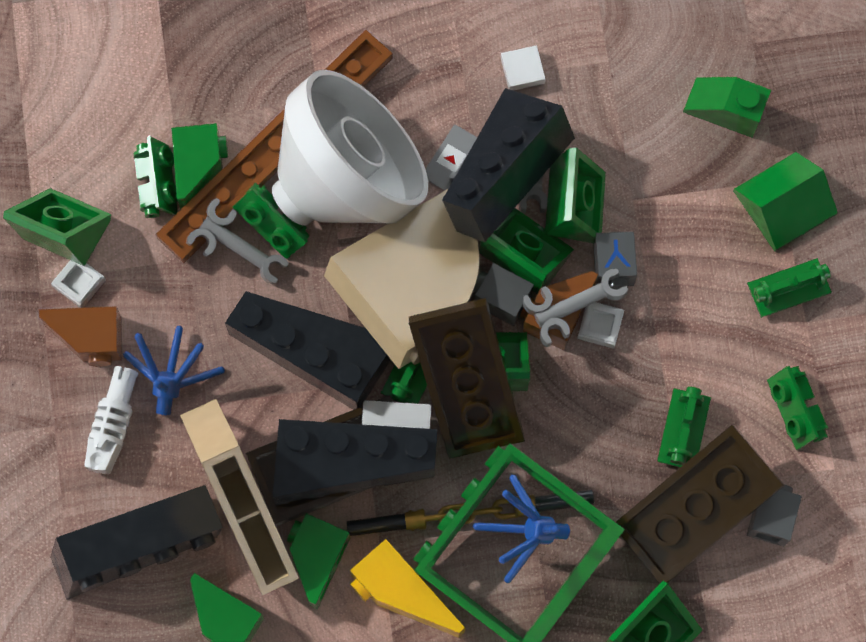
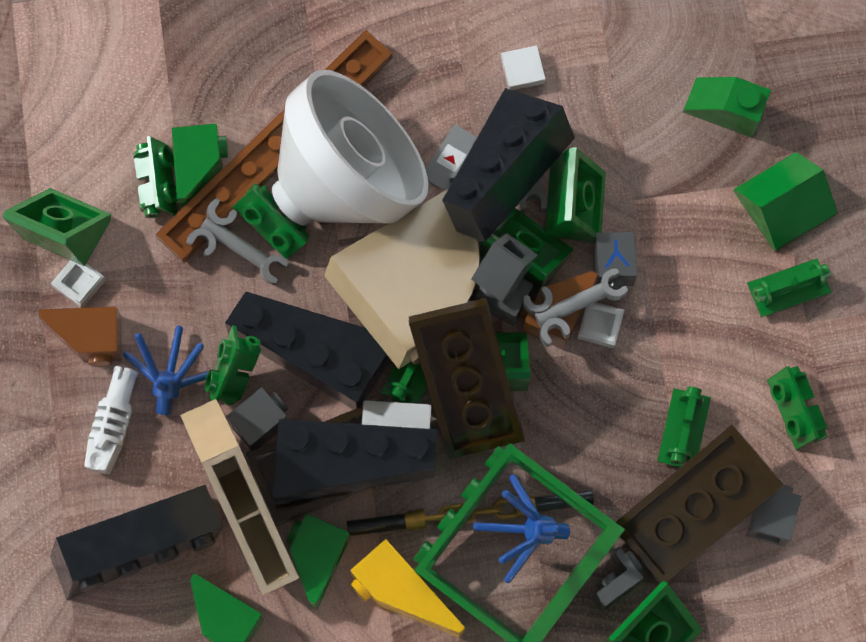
none -> green hinge [205,325,262,405]
none -> dark grey brick [226,387,289,451]
none -> dark grey brick [471,233,538,302]
none -> dark grey bracket [594,547,643,612]

